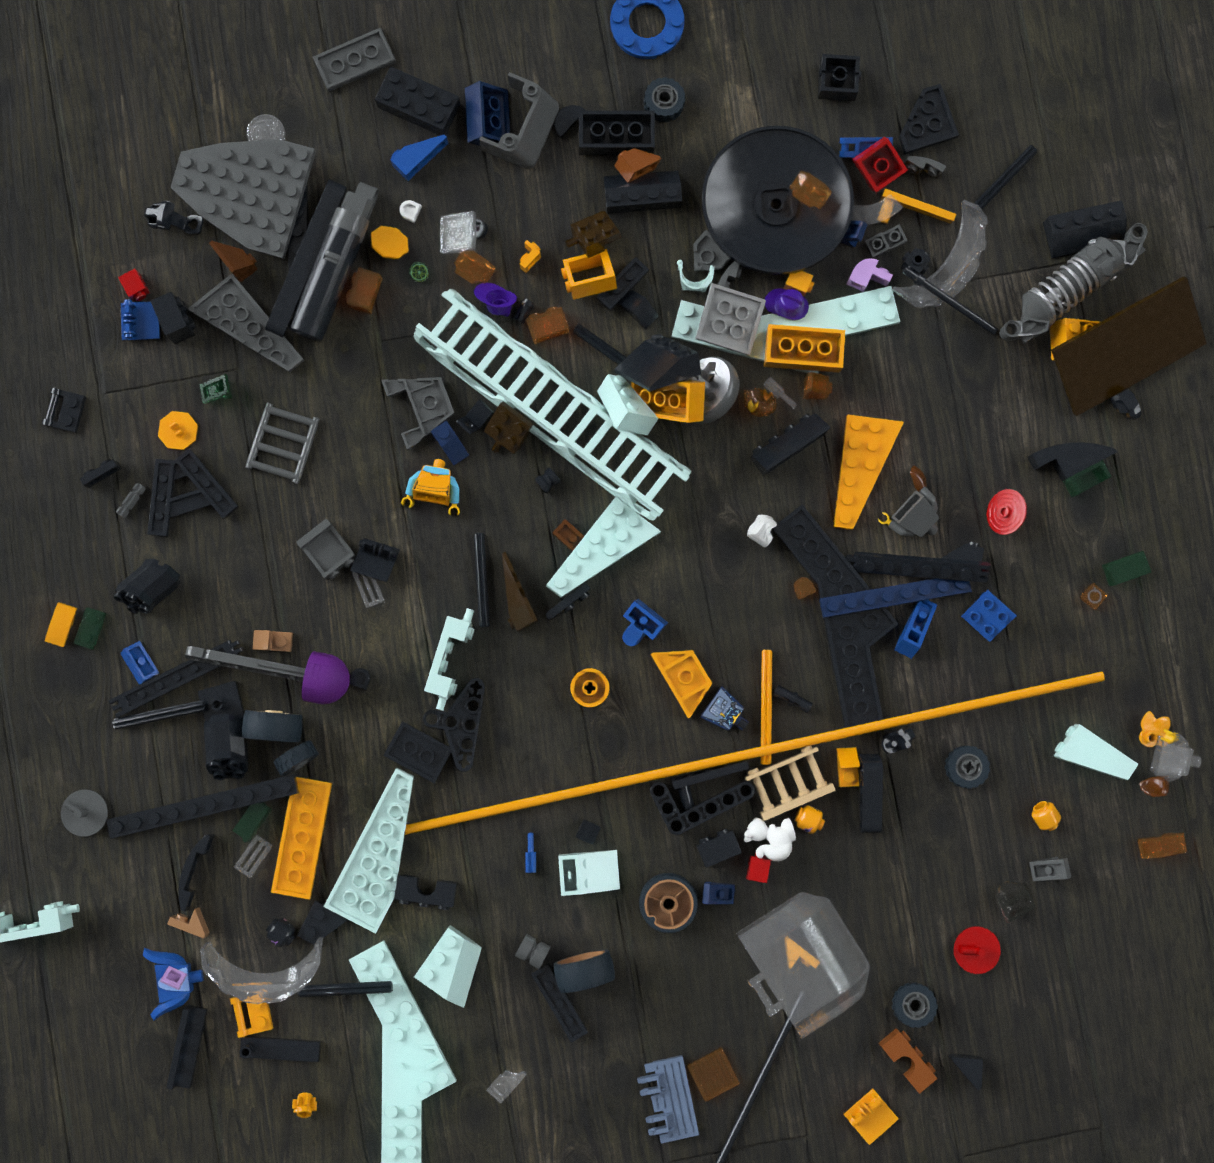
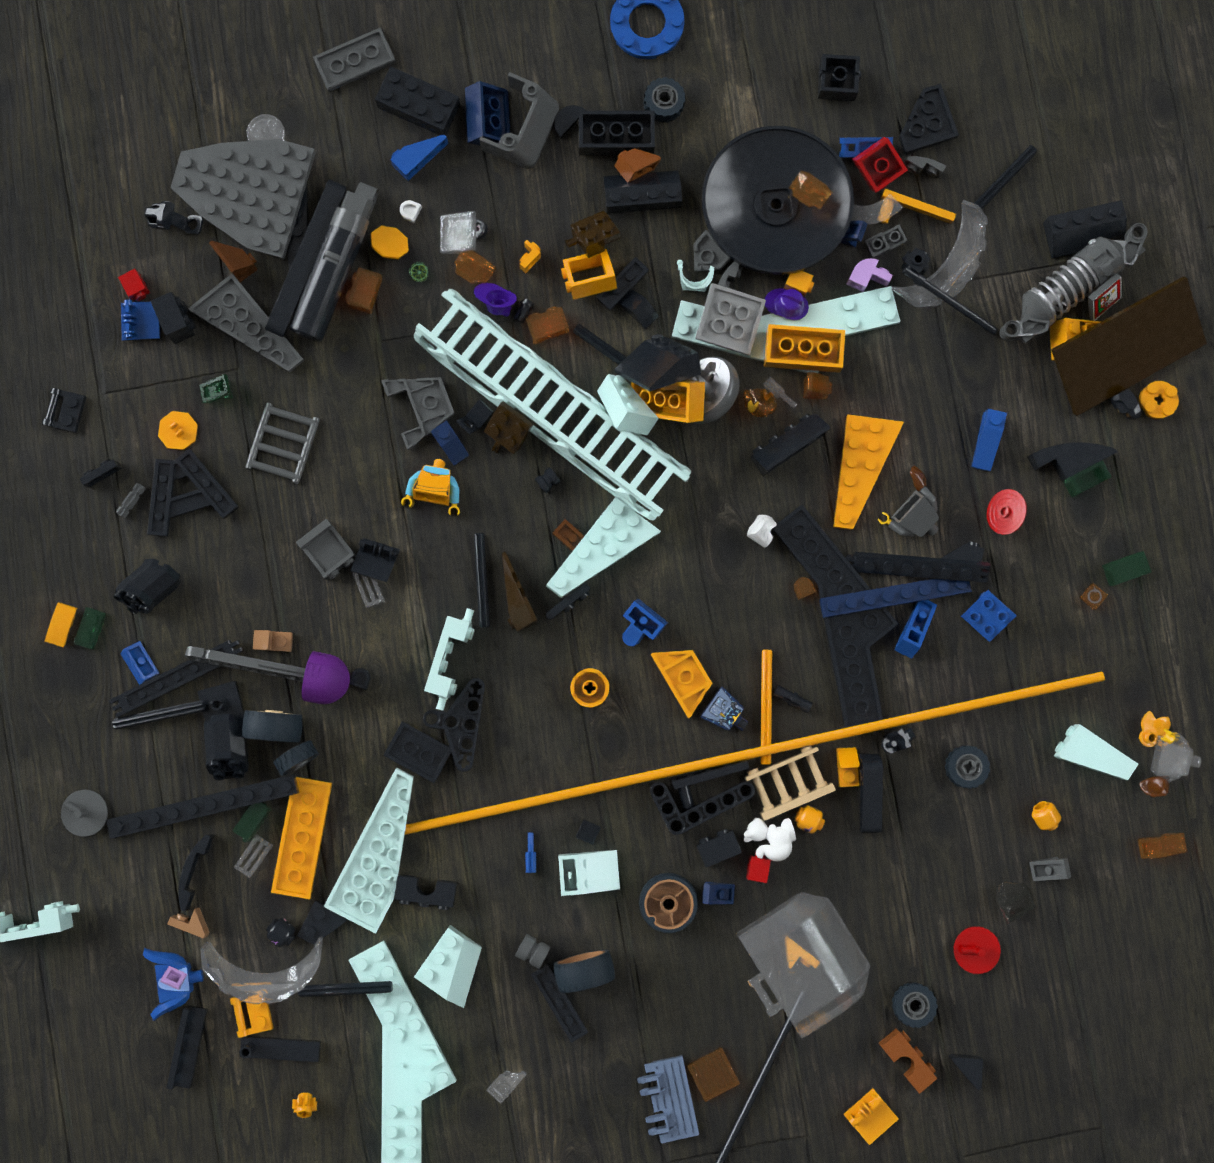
none -> blue slope [971,409,1007,472]
none -> tile [1088,273,1121,321]
none -> light orange plate [1139,381,1179,419]

